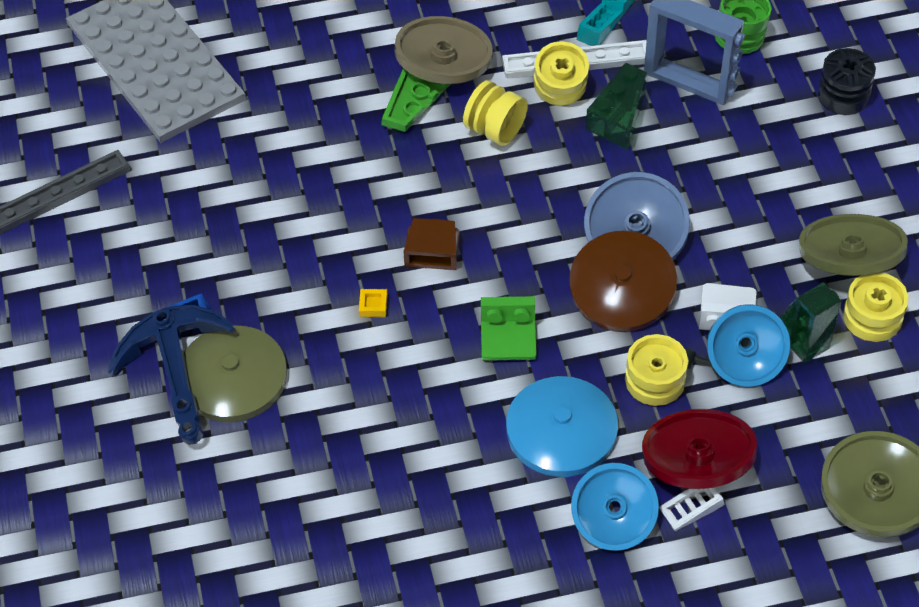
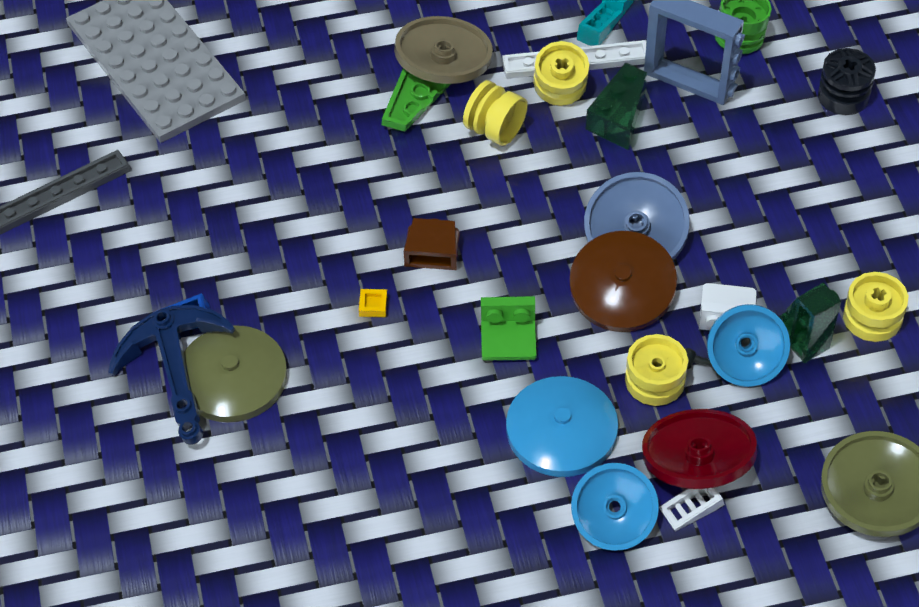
olive dish [799,214,908,276] -> none

